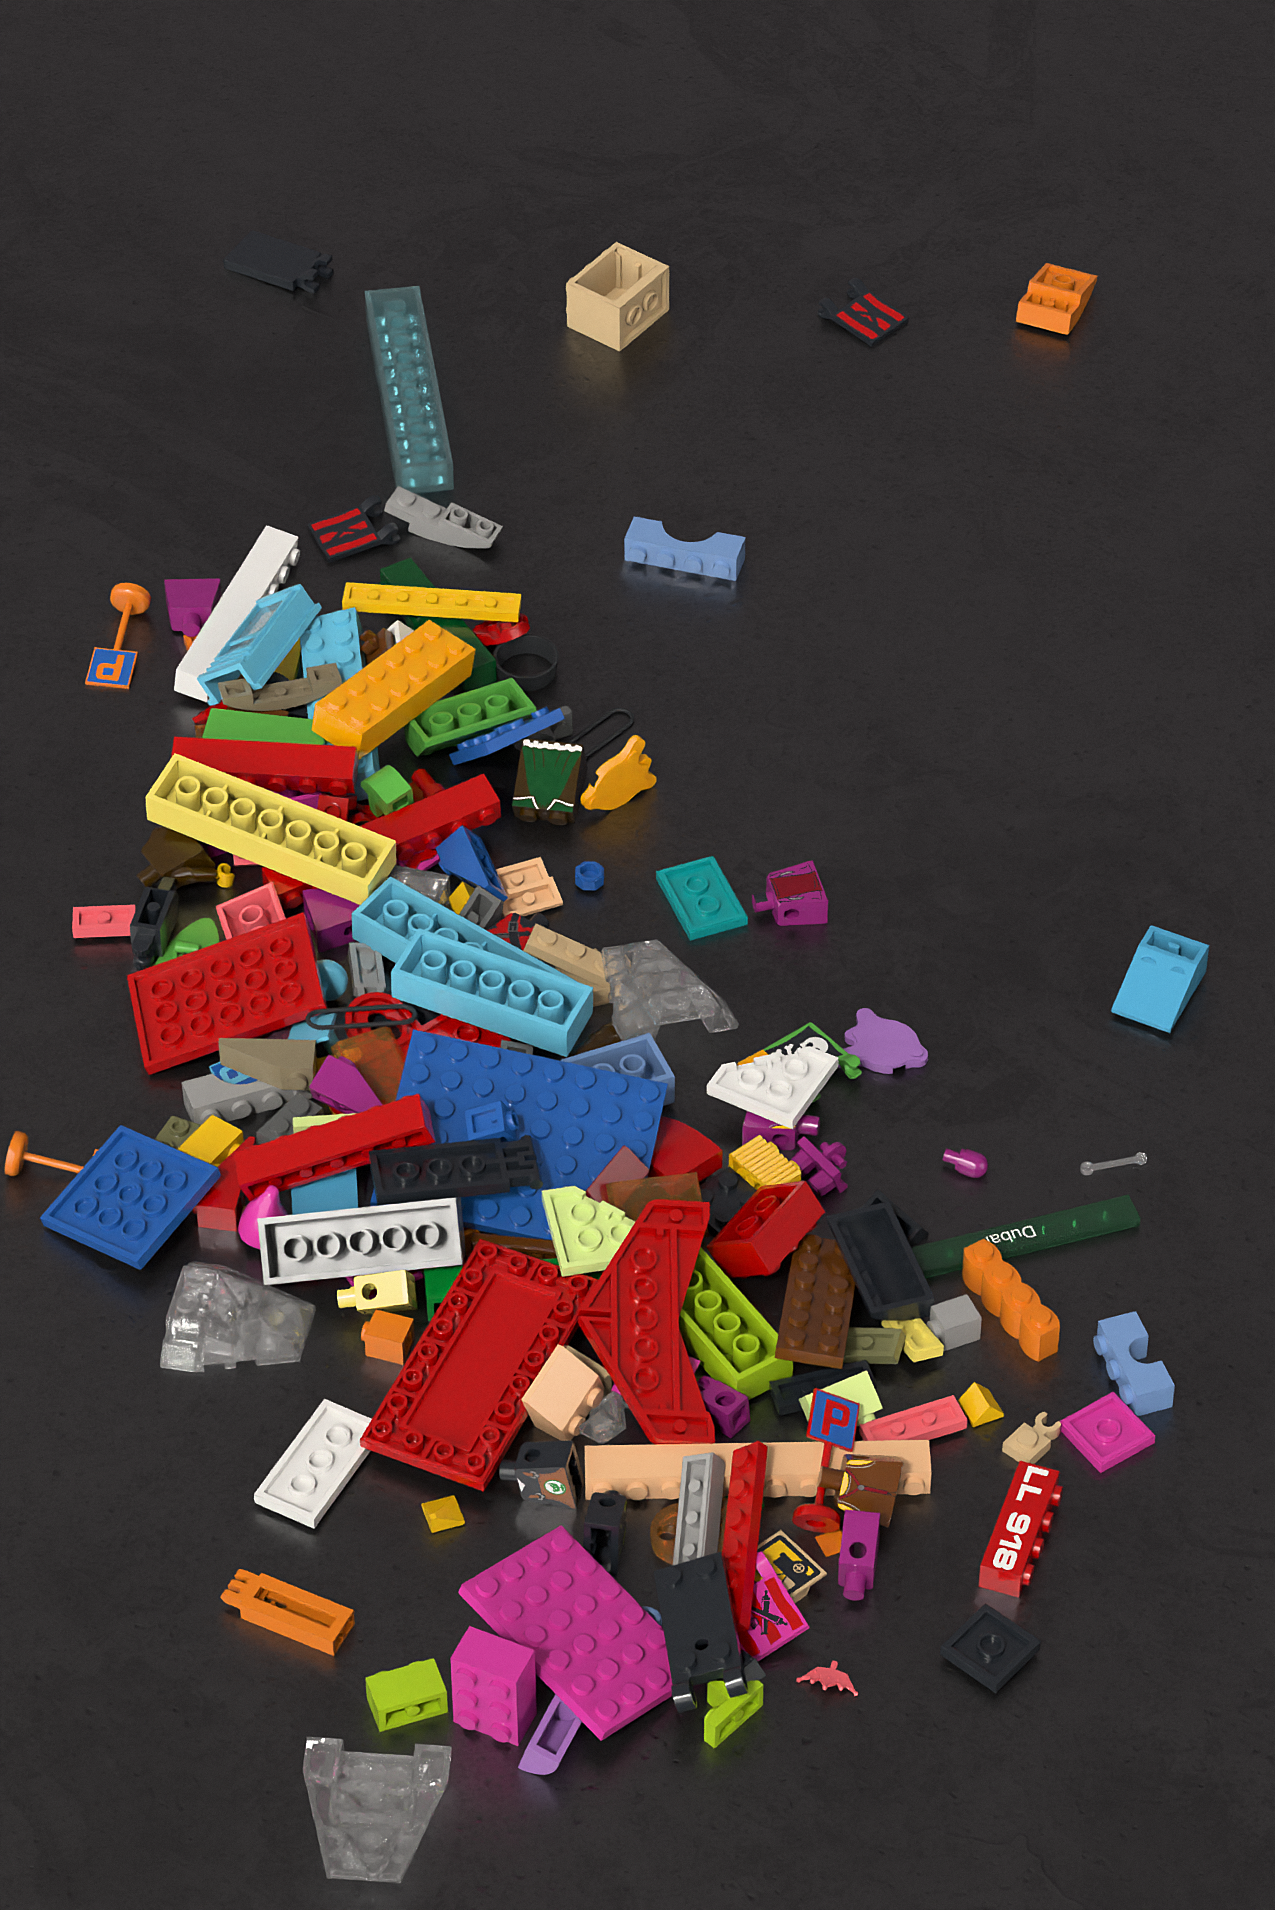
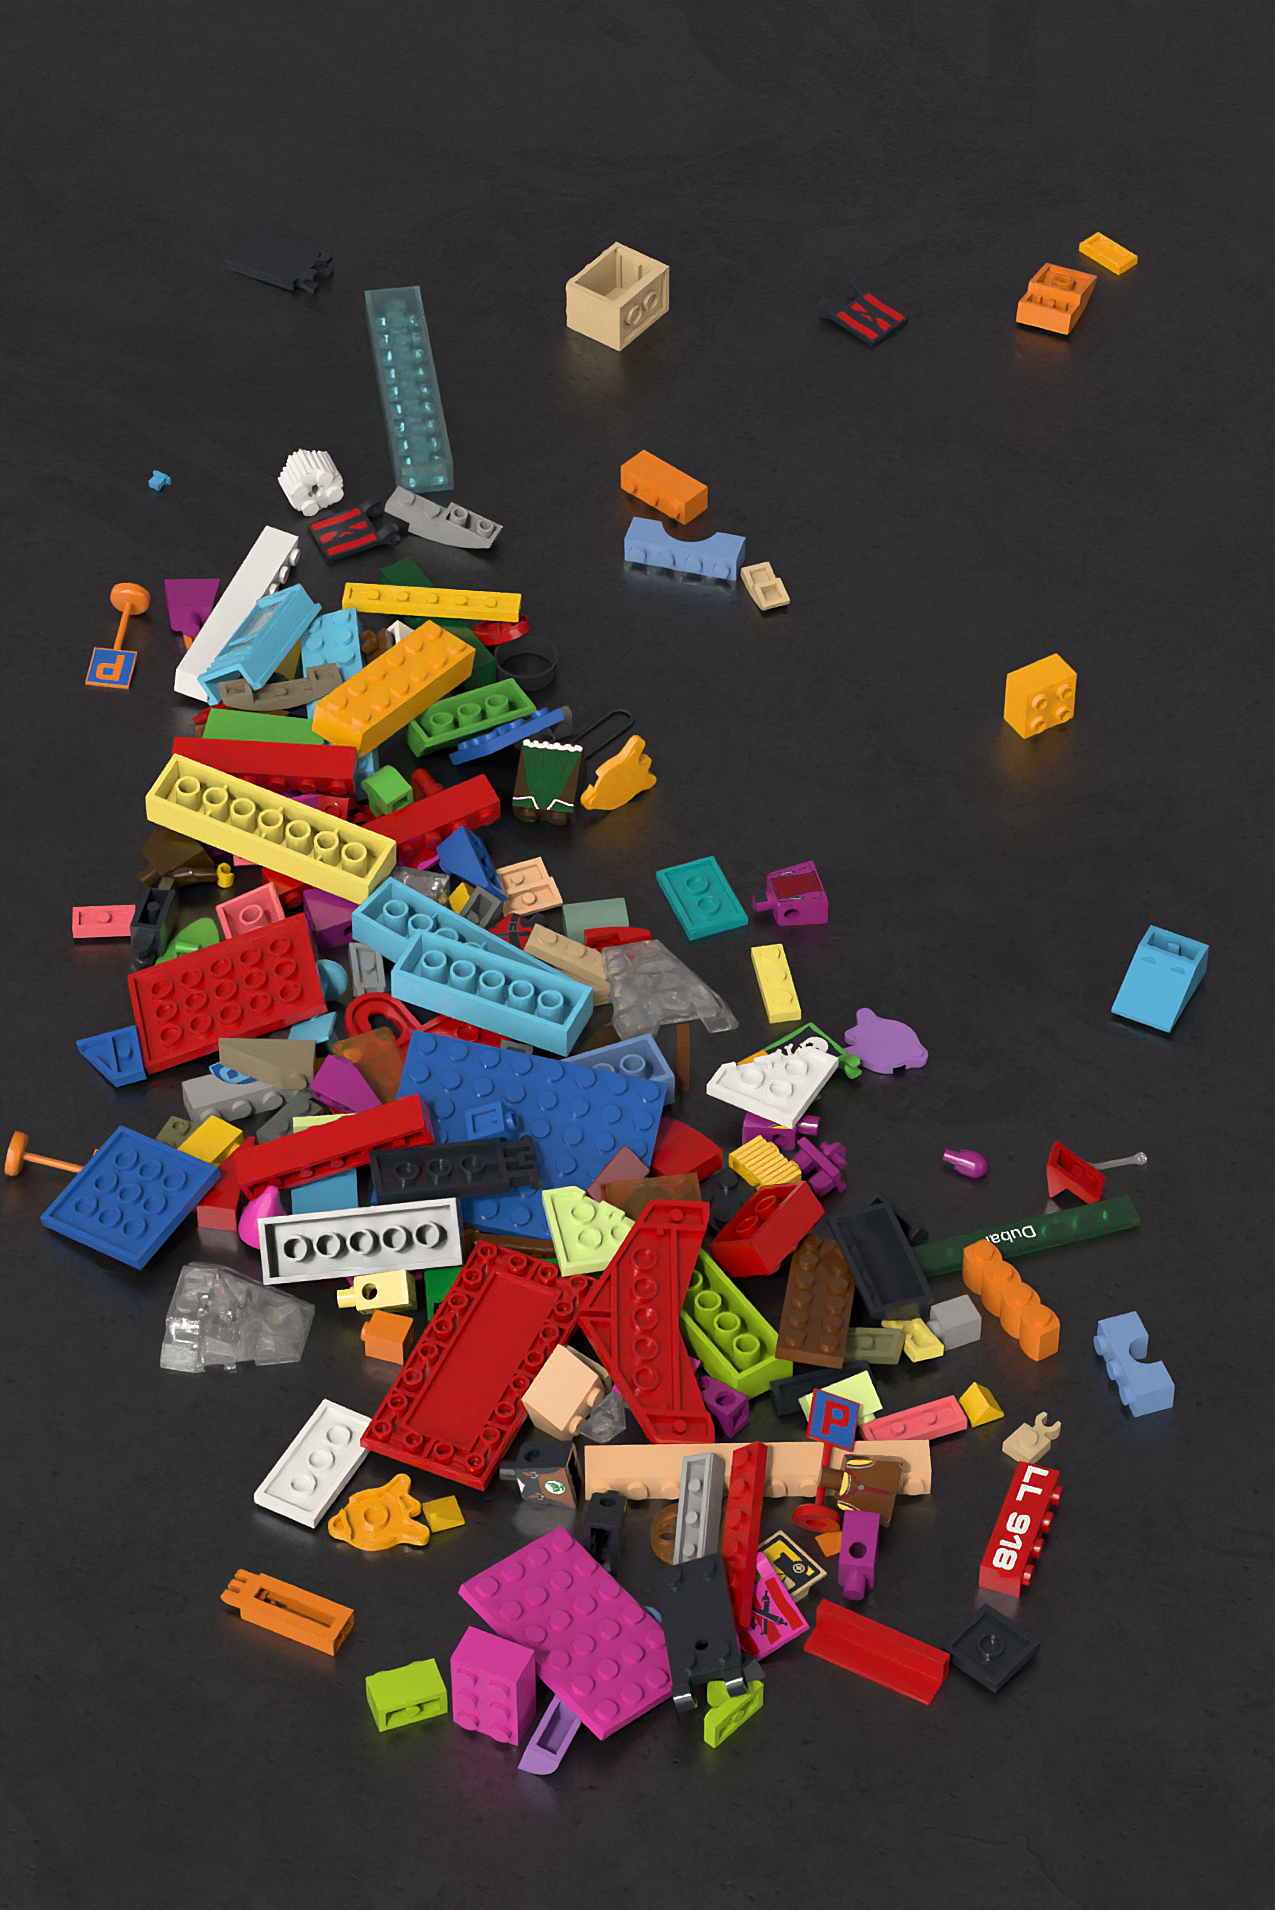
clear wedge [303,1737,452,1883] -> none
black piece [306,1004,417,1030] -> none
blue tile [575,861,604,890] -> none
coral piece [796,1661,859,1696] -> none
dark pink tile [1059,1392,1155,1473] -> none
none -> blue wing [76,1025,147,1087]
none -> dark azure piece [148,470,172,491]
none -> white brick [278,449,344,516]
none -> light orange tile [328,1474,430,1551]
none -> sand green brick [562,897,629,945]
none -> red slope [584,927,651,963]
none -> orange brick [621,450,708,525]
none -> reddish brown tile [676,1024,690,1091]
none -> tan slope [740,561,790,611]
none -> light yellow plate [751,944,801,1023]
none -> red panel [804,1599,950,1705]
none -> light orange brick [1004,653,1077,739]
none -> red slope [1046,1141,1106,1206]
none -> light orange tile [1079,232,1138,275]

